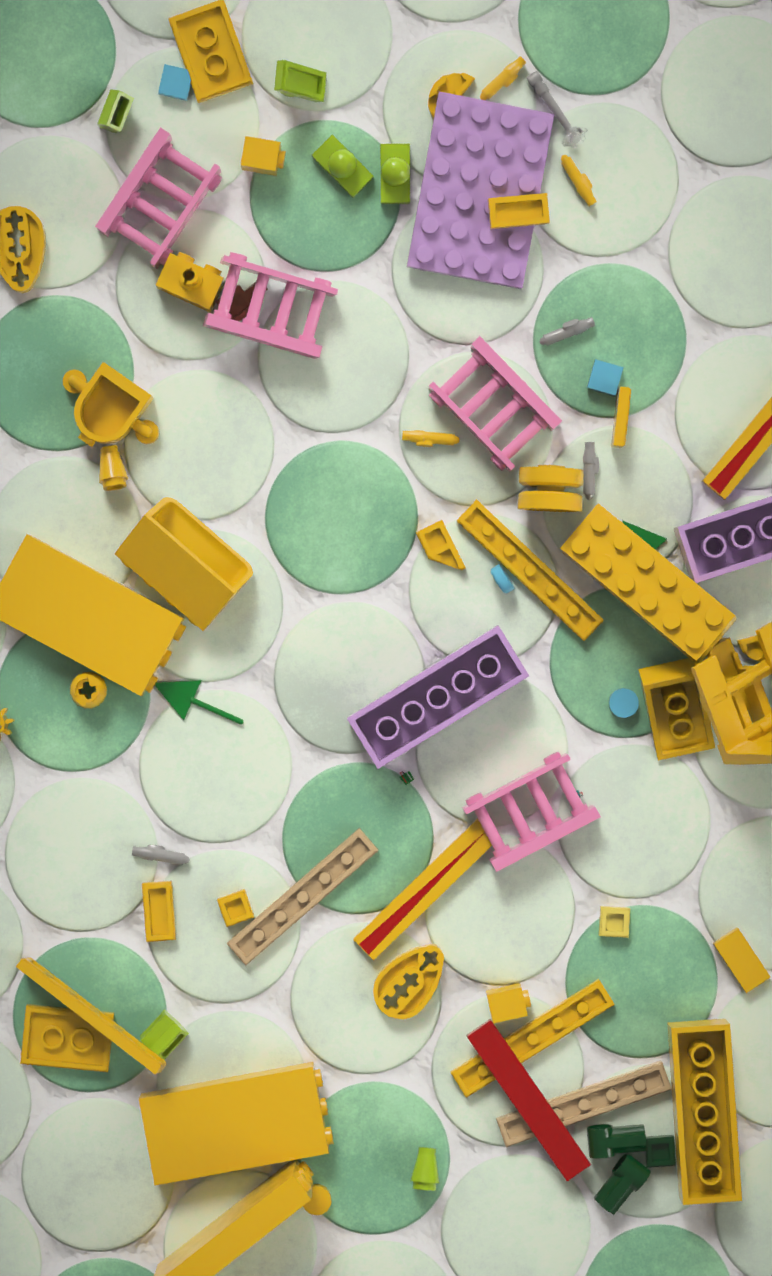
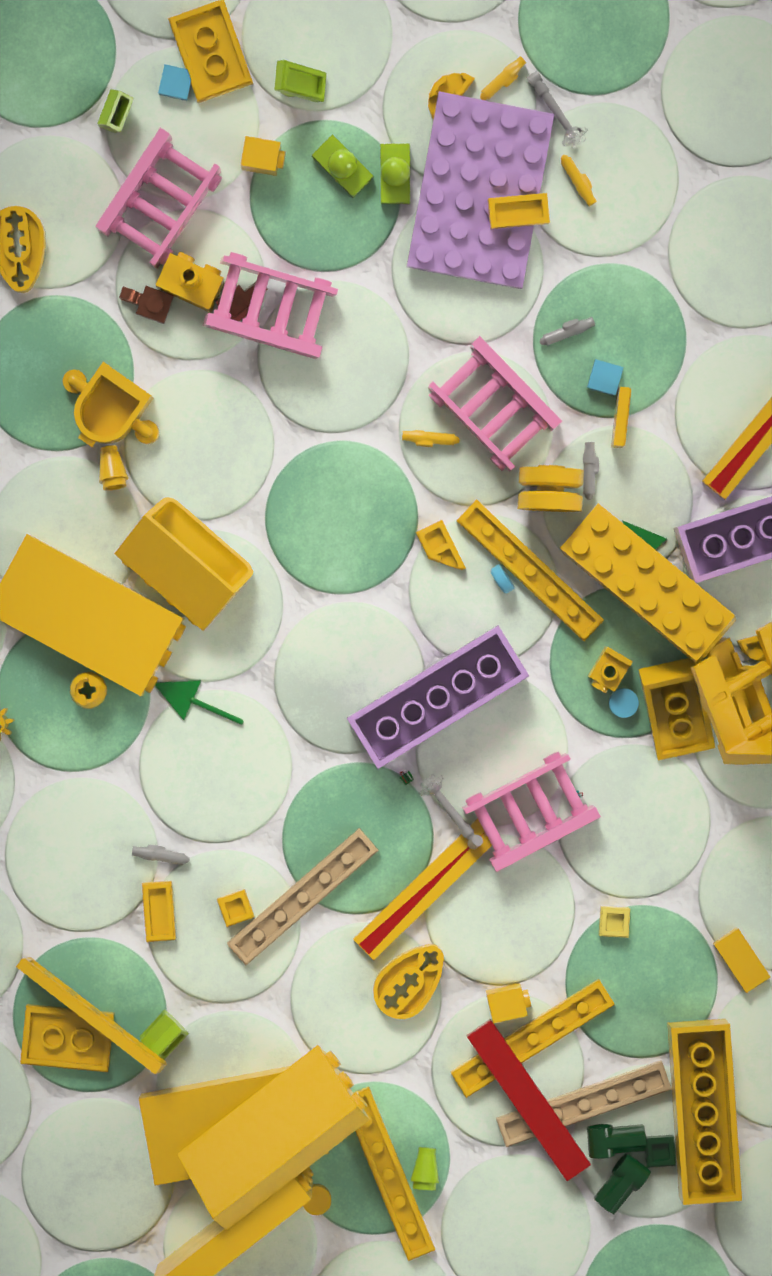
none -> copper plate [119,286,174,324]
none -> yellow brick [177,1045,370,1230]
none -> yellow tile [353,1086,435,1261]
none -> light grey piece [419,774,483,849]
none -> yellow brick [588,646,633,694]

